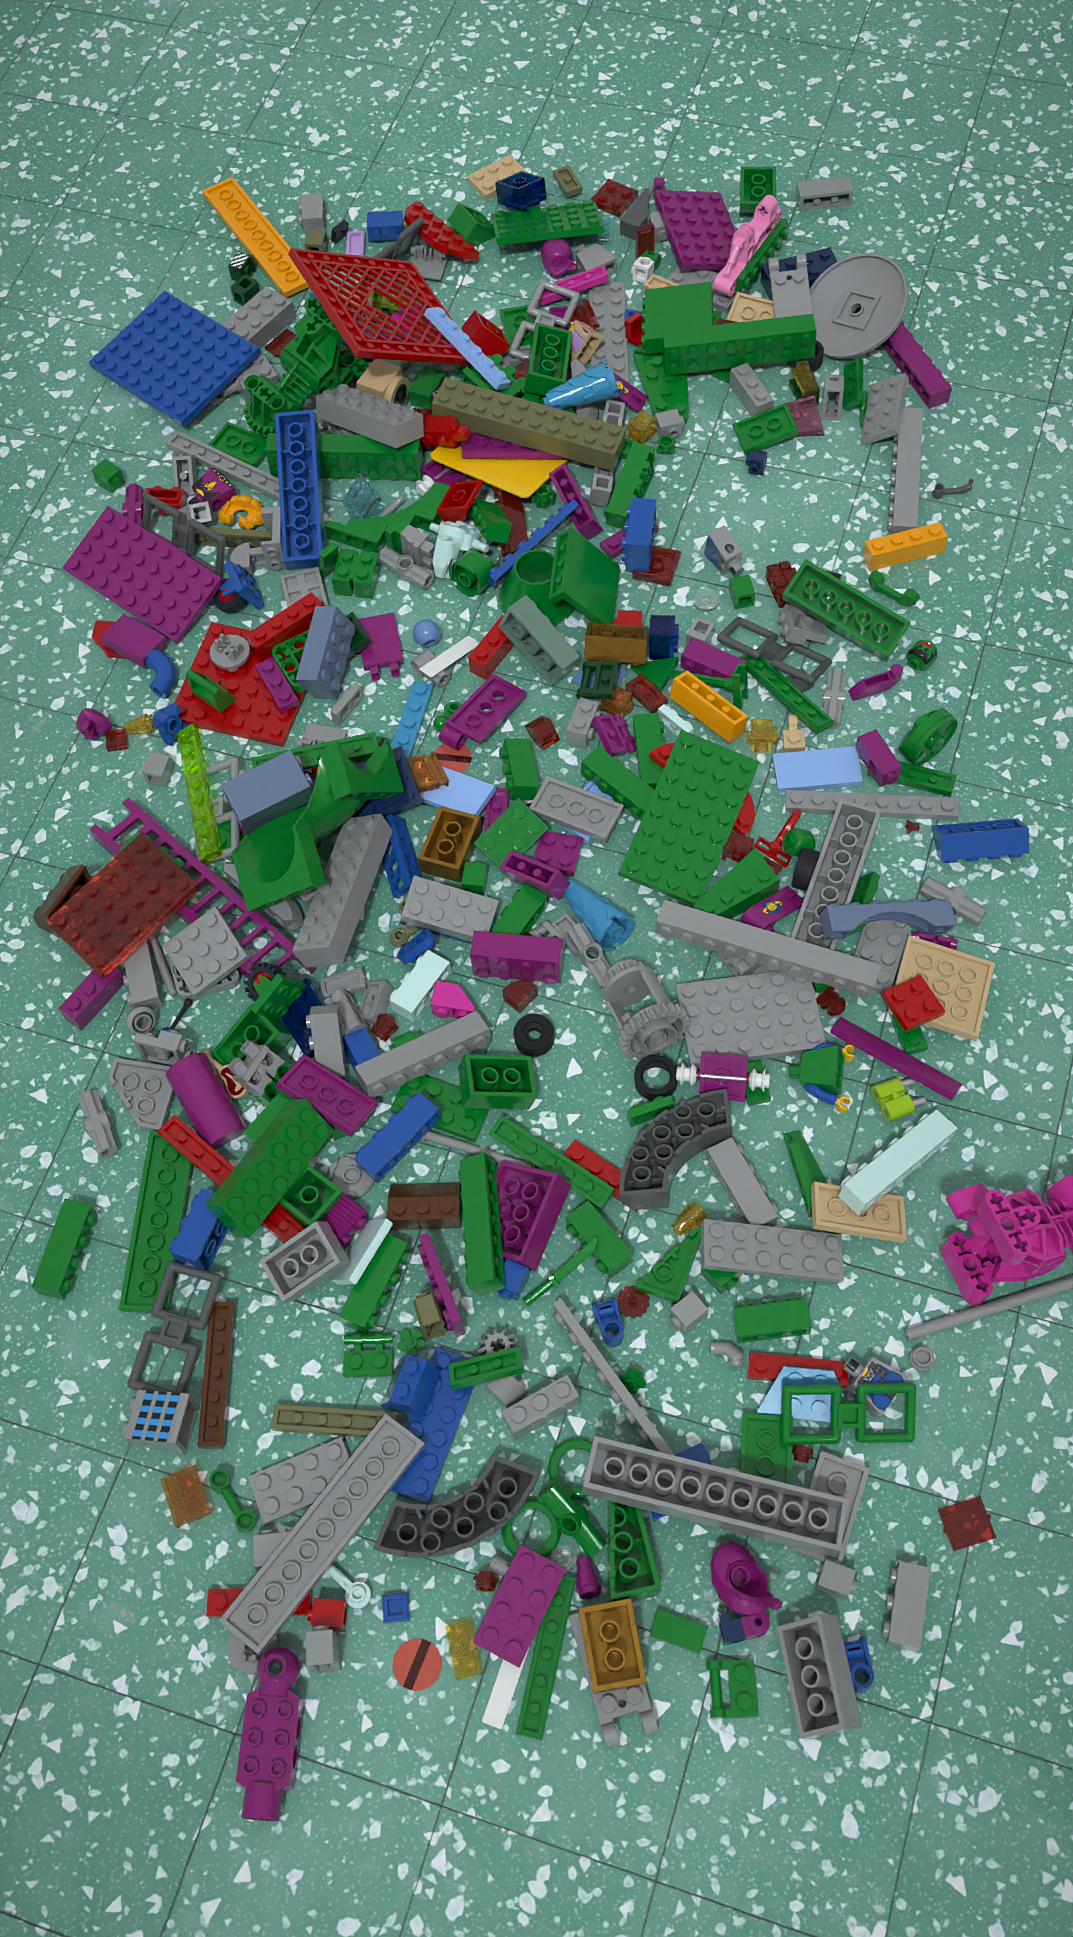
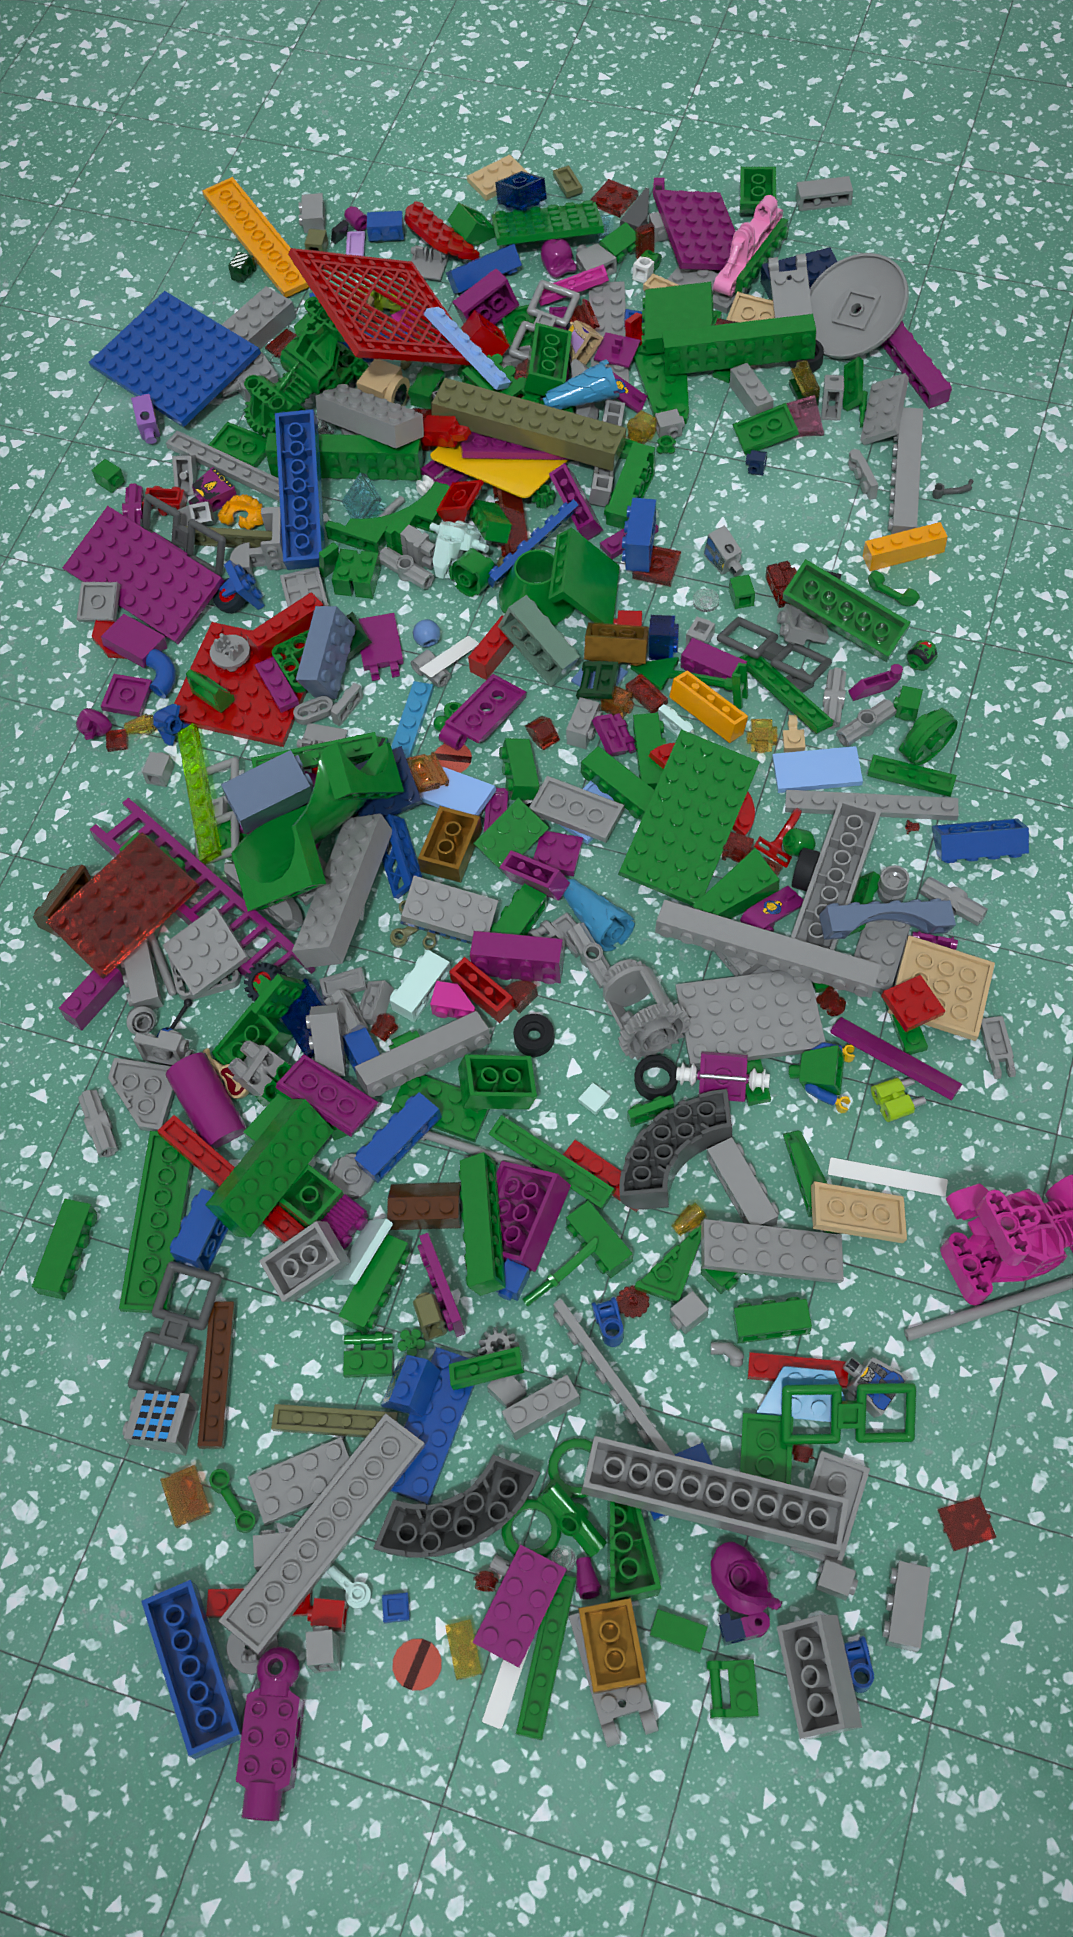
dark green brick [230,274,260,306] -> none
dark grey bar [358,218,424,291] -> none
blue plate [397,929,436,964] -> none
green brick [461,861,488,896] -> none
green plate [618,1368,647,1395] -> none
light aqua brick [838,1109,958,1216] -> none
magenta brick [856,729,902,787] -> none
light grey plate [909,1346,935,1372] -> none
none -> light grey plate [76,582,120,622]
none -> magenta plate [101,674,152,717]
none -> medium lavender torso [131,394,161,444]
none -> blue brick [141,1580,242,1759]
none -> light grey plate [293,696,333,725]
none -> magenta brick [344,206,367,231]
none -> blue brick [446,244,522,295]
none -> red brick [449,957,515,1024]
none -> magenta brick [453,269,519,324]
none -> light aqua tile [578,1083,611,1115]
none -> magenta piece [594,332,641,368]
none -> green brick [599,222,640,263]
none -> white sticker [828,1158,948,1196]
none -> light grey piece [836,699,896,747]
none -> light grey hinge [848,449,878,500]
none -> light grey wheel [877,865,910,903]
none -> green brick [894,685,923,722]
none -> light grey hinge [980,1016,1016,1079]

